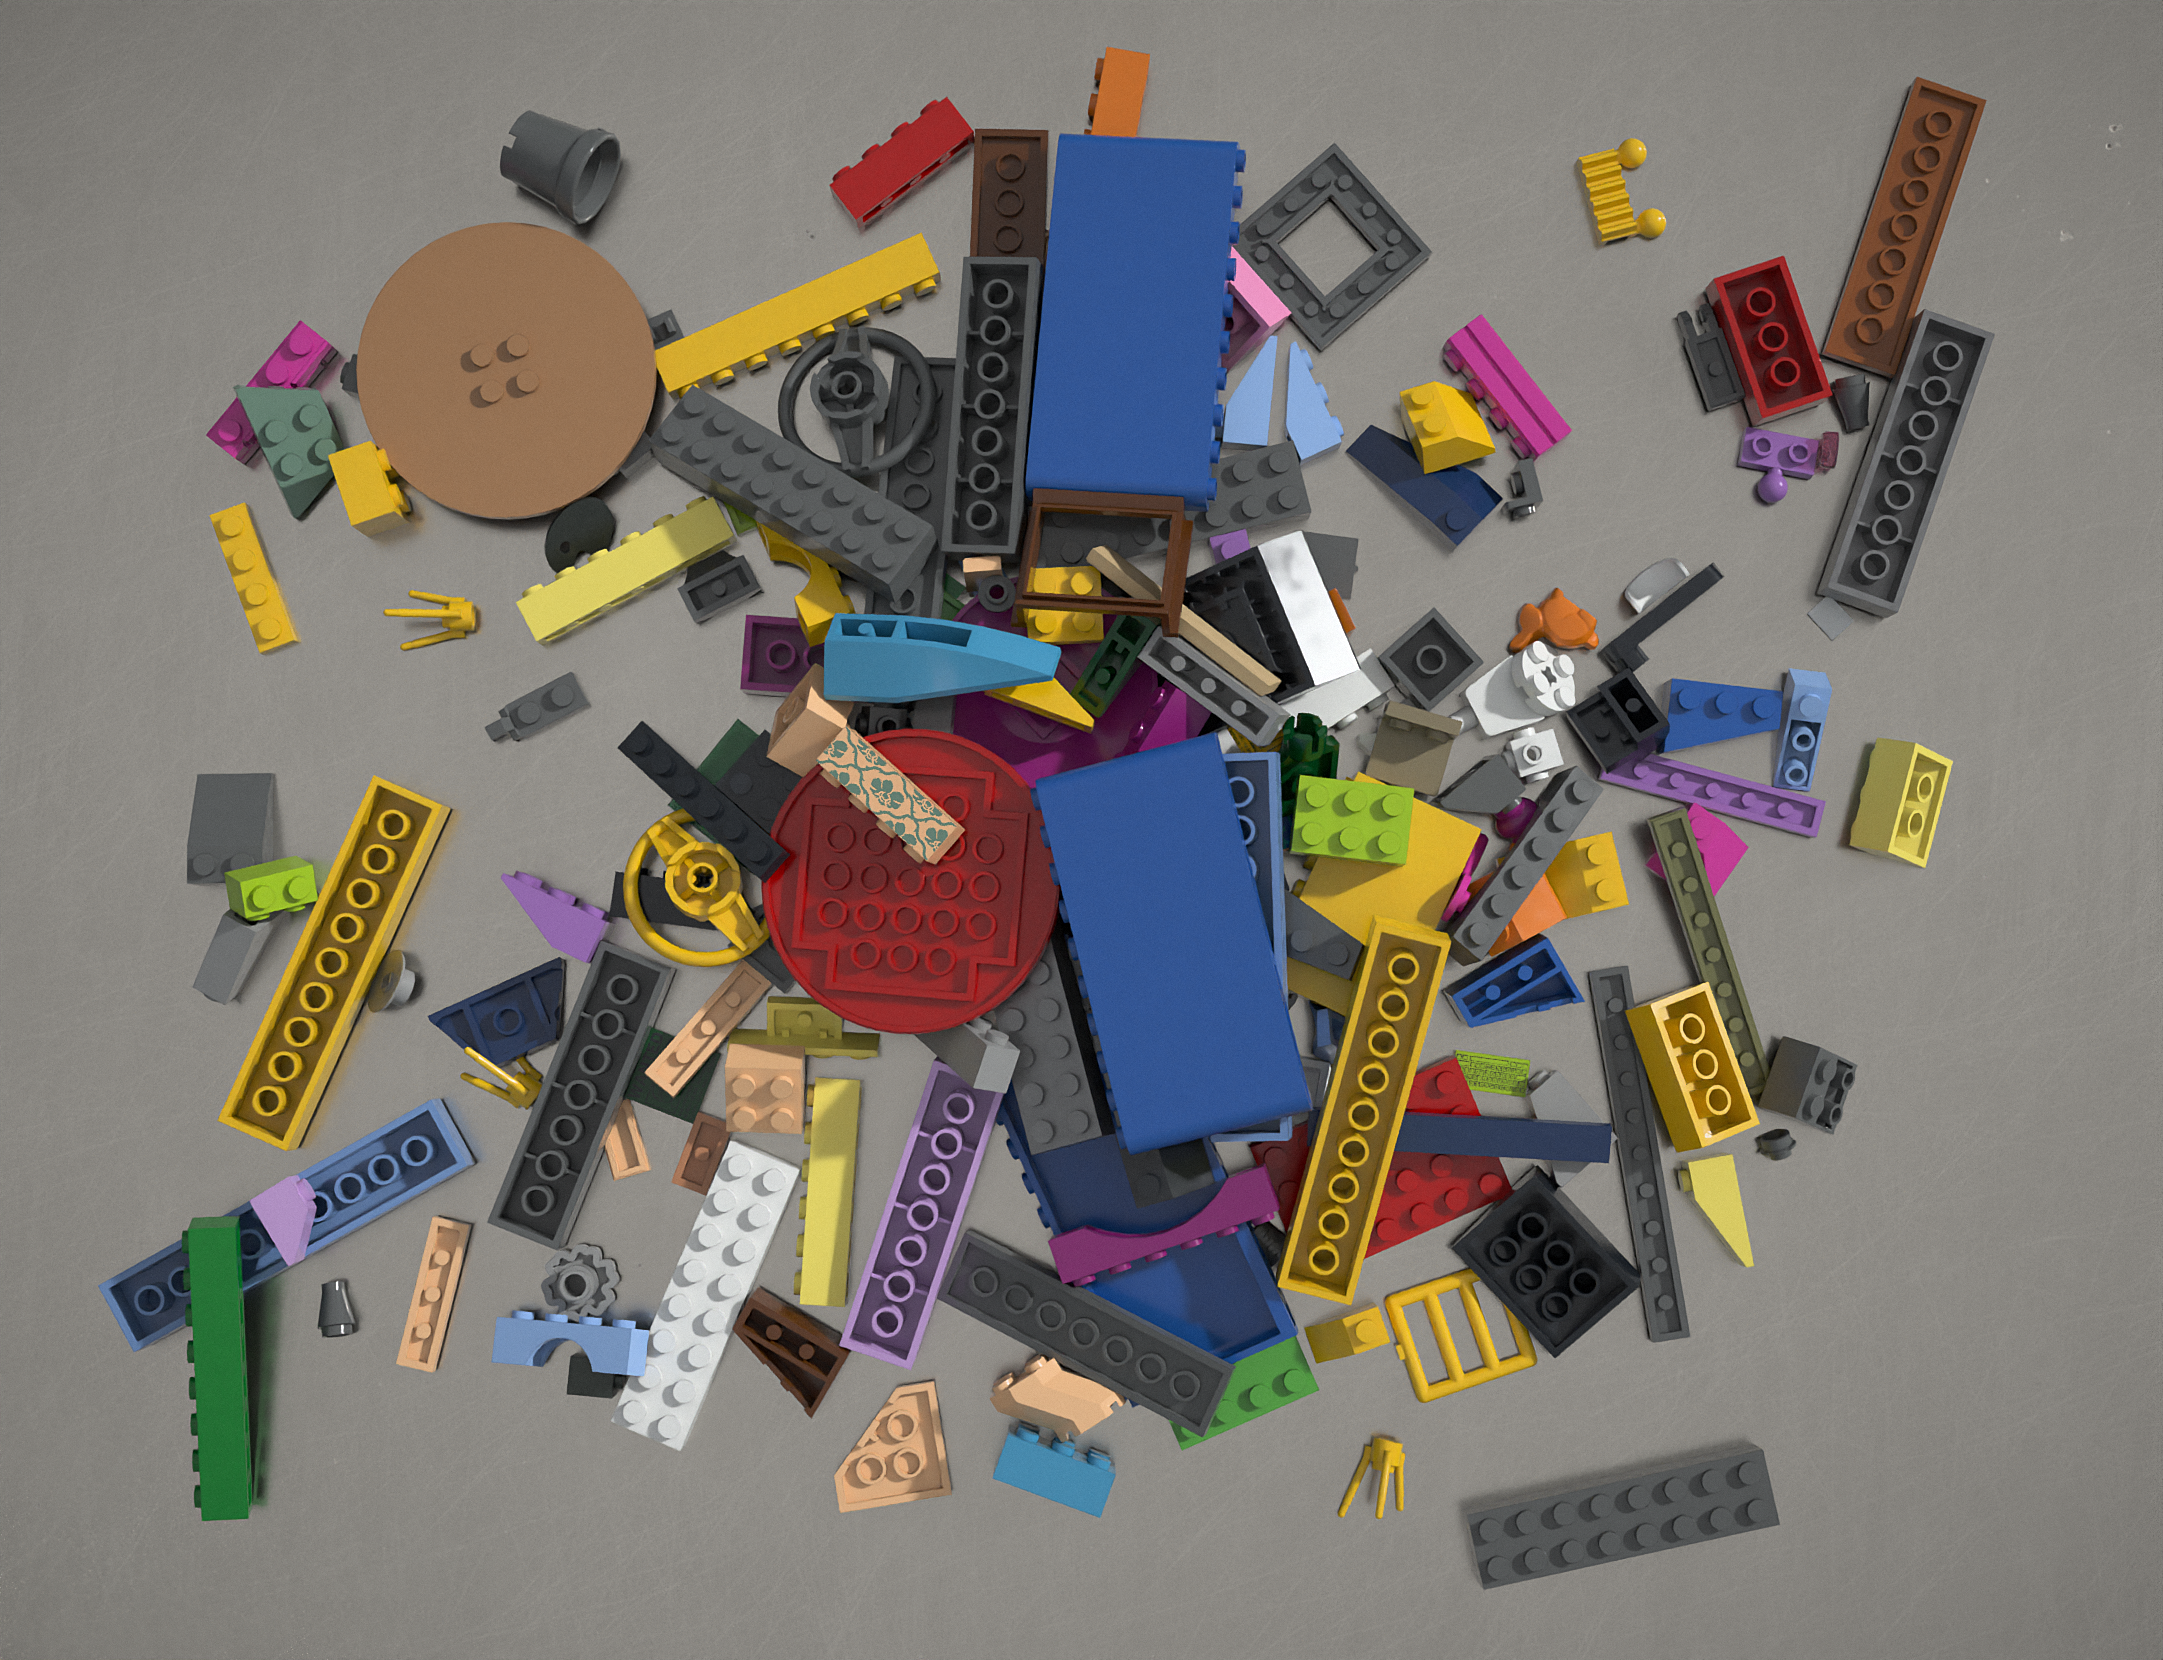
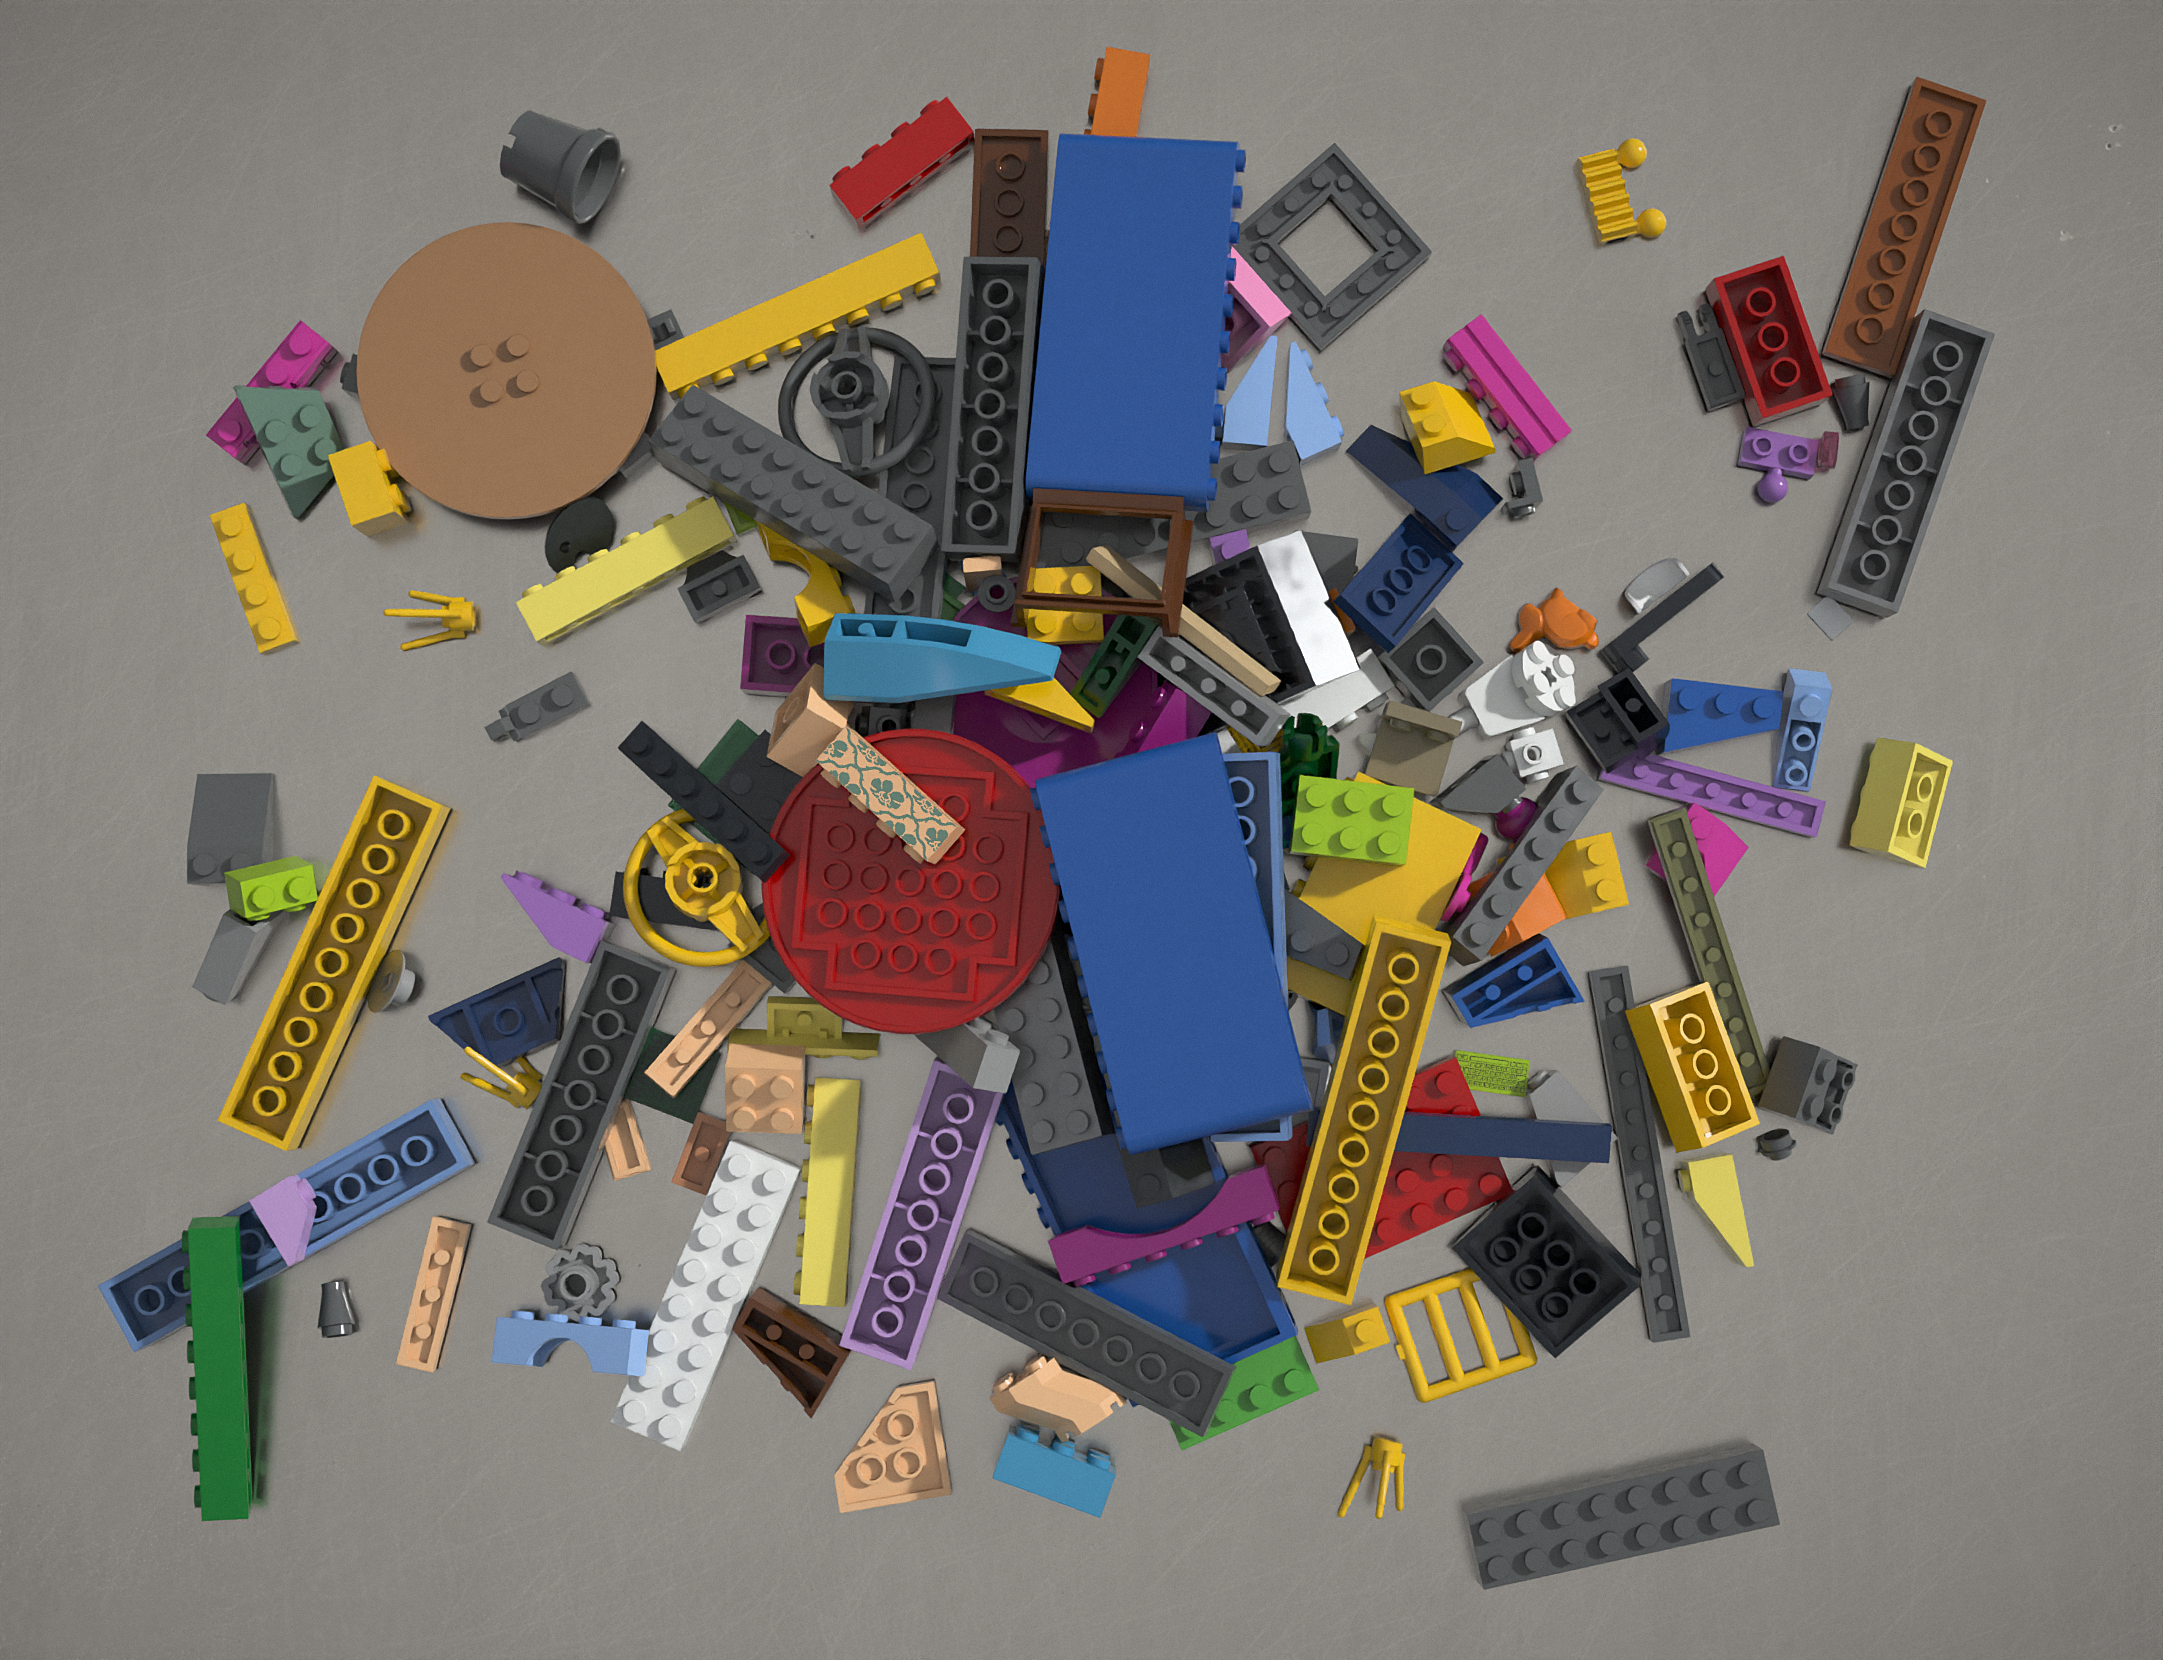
pearl dark grey brick [567,1353,625,1399] -> none
none -> dark blue plate [1333,513,1464,653]

